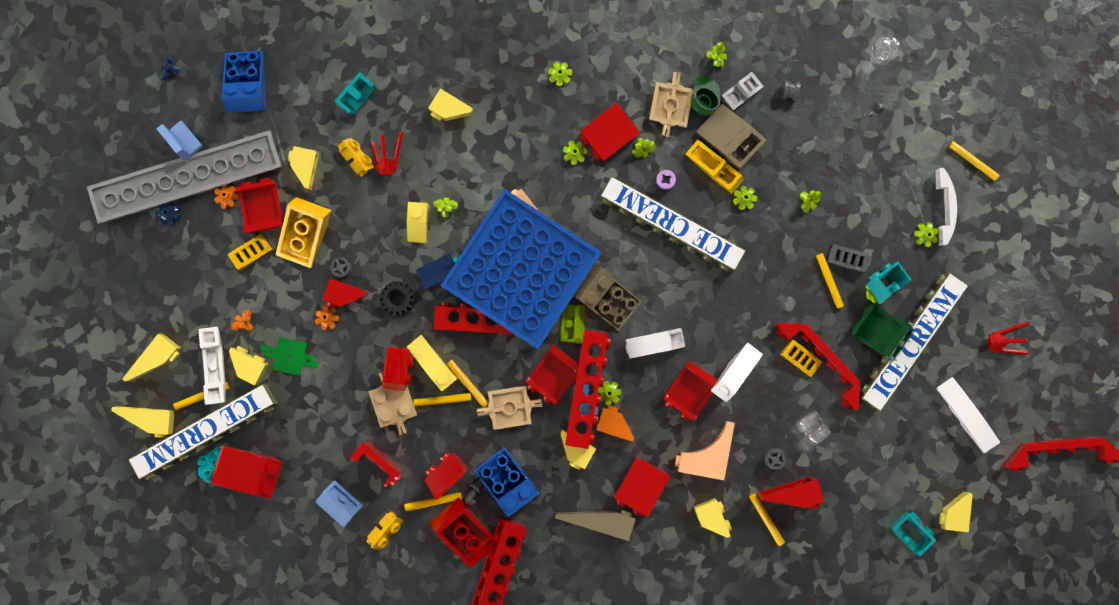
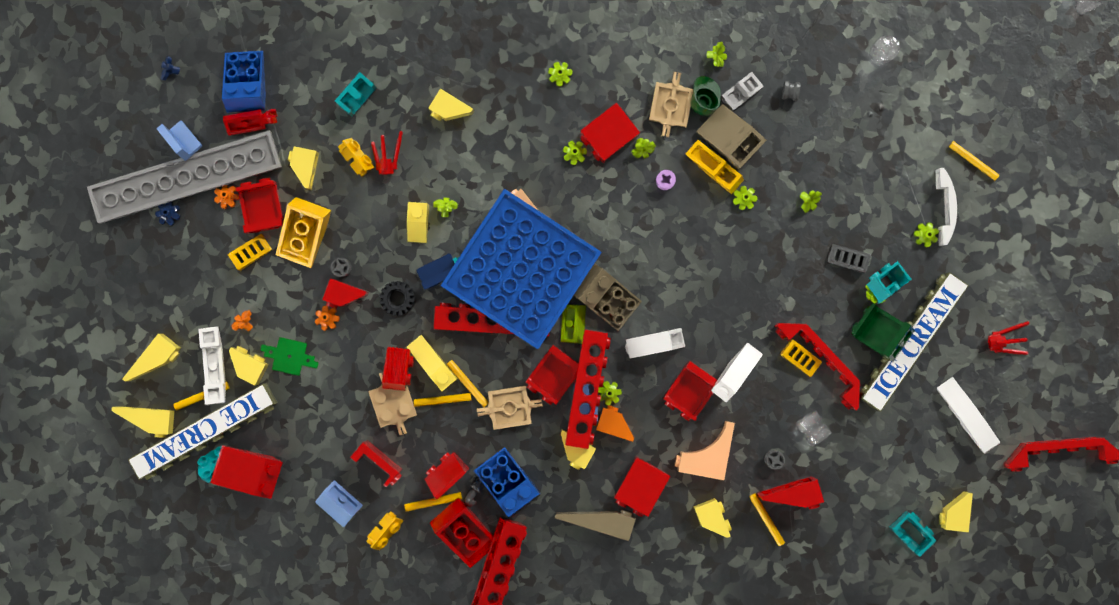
brick [600,176,746,273] -> none
yellow bar [816,253,844,309] -> none
none -> red plate [223,109,277,136]

